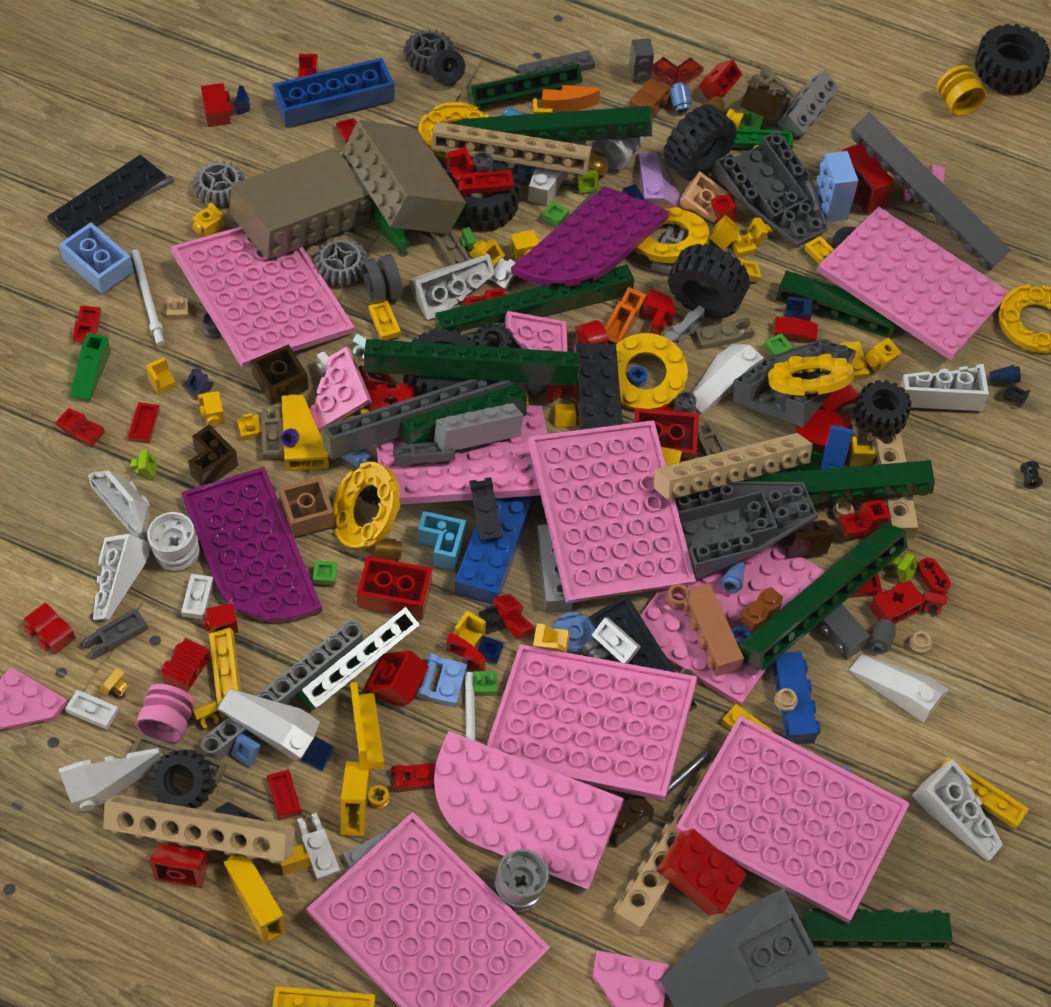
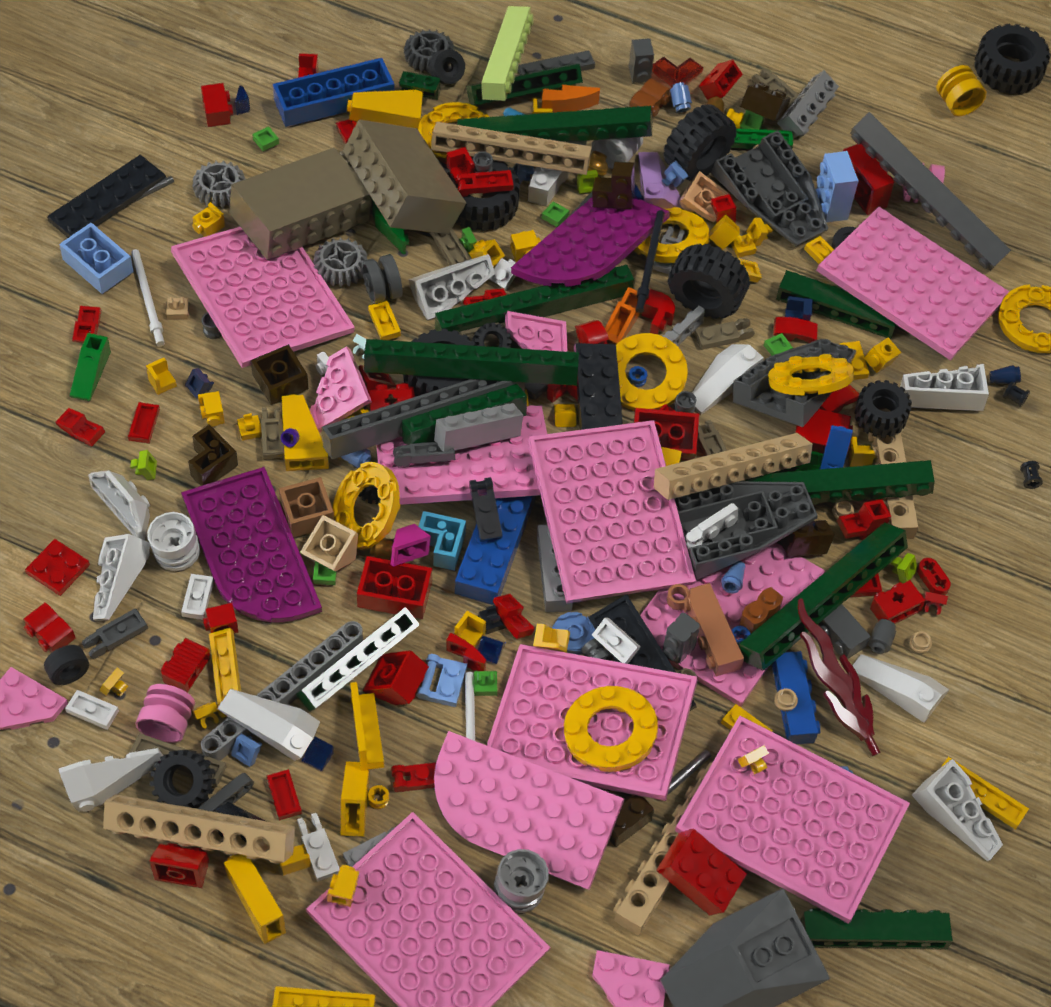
none -> red plate [25,539,90,596]
none -> black tyre [44,645,89,685]
none -> dark grey beam [198,773,254,812]
none -> bright green plate [252,126,279,151]
none -> tan slope [300,515,358,572]
none -> yellow brick [327,865,359,907]
none -> yellow slope [347,90,423,129]
none -> dark pink slope [391,524,431,567]
none -> dark green bracket [399,71,440,100]
none -> yellowish green brick [481,6,534,101]
none -> yellow plate [564,686,658,772]
none -> dark brown brick [592,162,635,209]
none -> black bar [636,210,665,313]
none -> medium blue tile [662,161,688,188]
none -> dark grey brick [663,613,700,664]
none -> white hinge [686,503,738,551]
none -> yellow tile [737,745,769,774]
none -> dark red piece [798,598,881,757]

